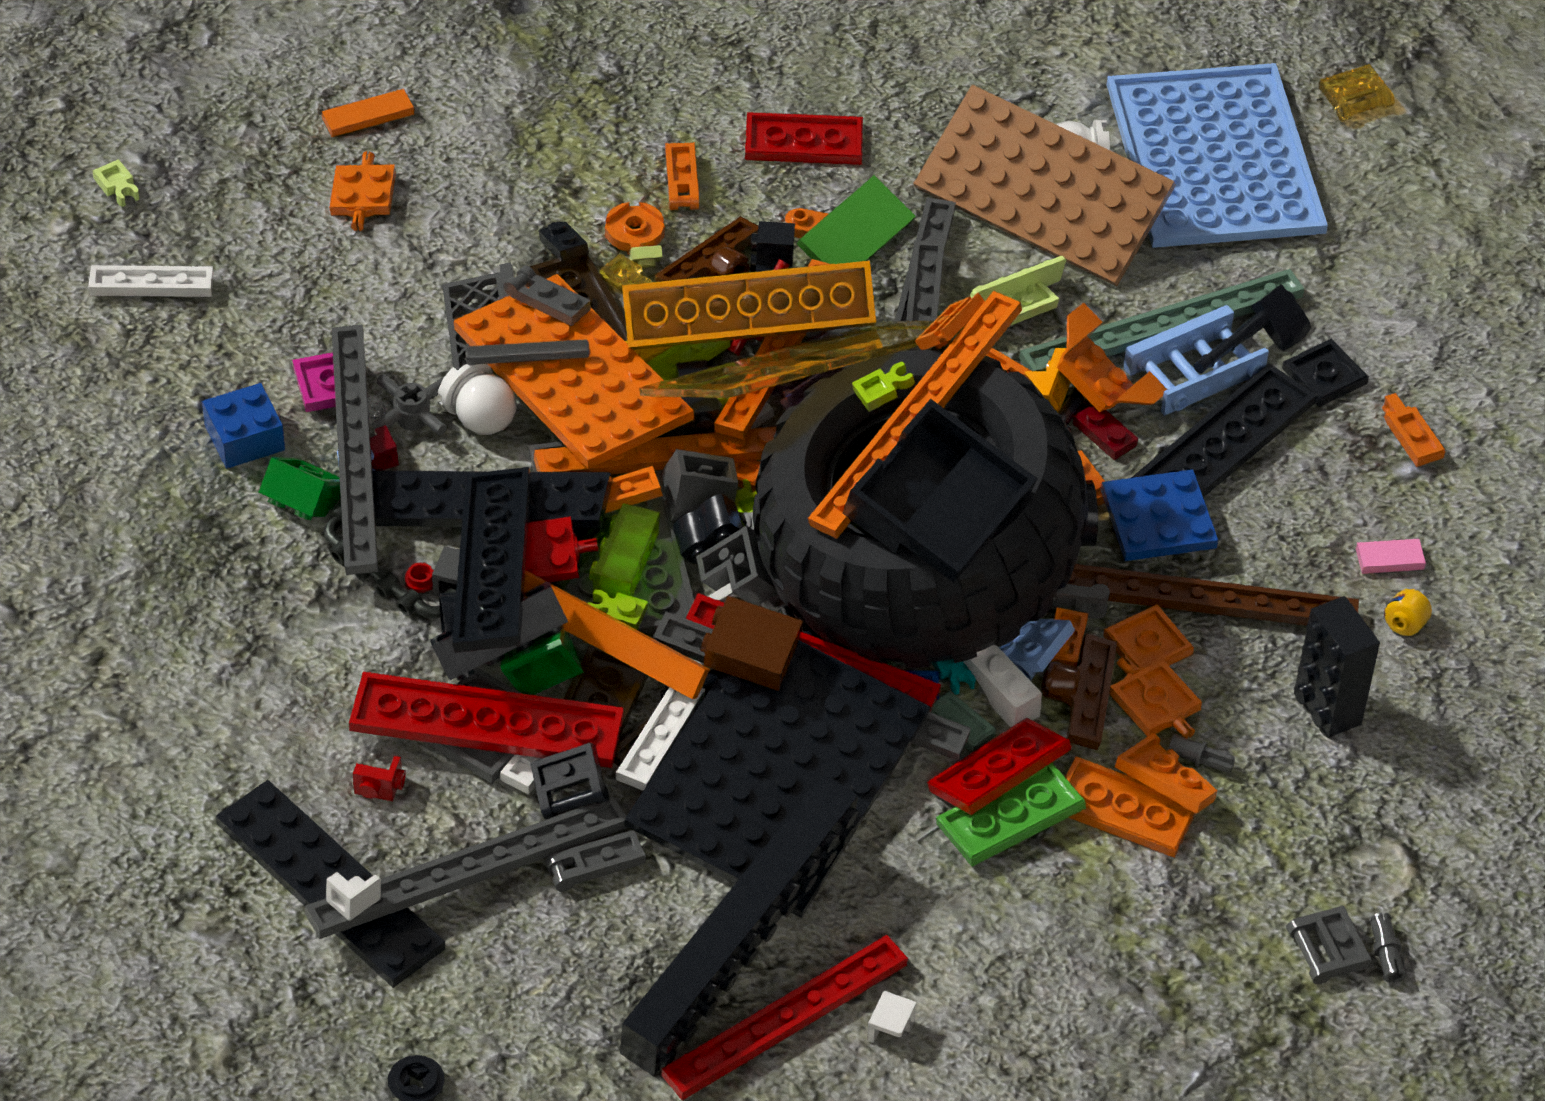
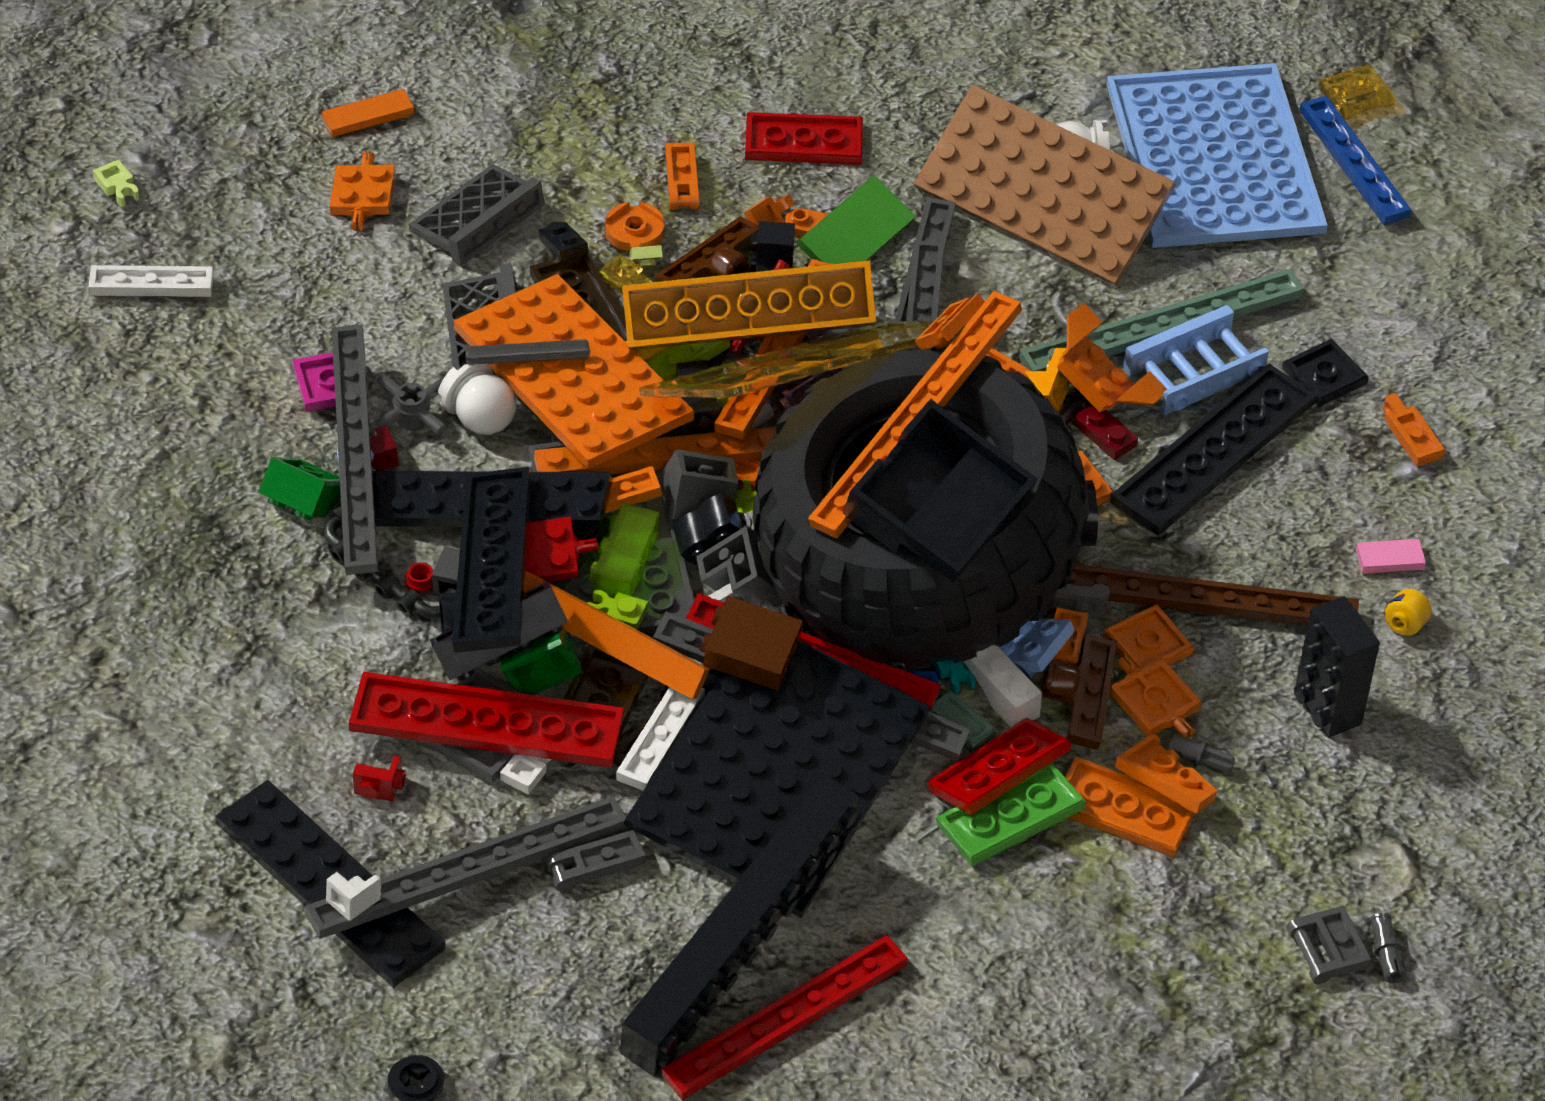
blue brick [202,383,285,469] -> none
dark grey plate [503,266,591,326] -> none
black plate [530,743,610,820] -> none
lime plate [852,362,915,412] -> none
white panel [867,991,916,1043] -> none
yellowish green bracket [970,256,1066,325] -> none
blue plate [1101,469,1218,561] -> none
black piece [1194,284,1311,374] -> none
none -> dark grey fence [409,164,545,266]
none -> orange plate [743,194,795,225]
none -> blue plate [1300,96,1411,225]

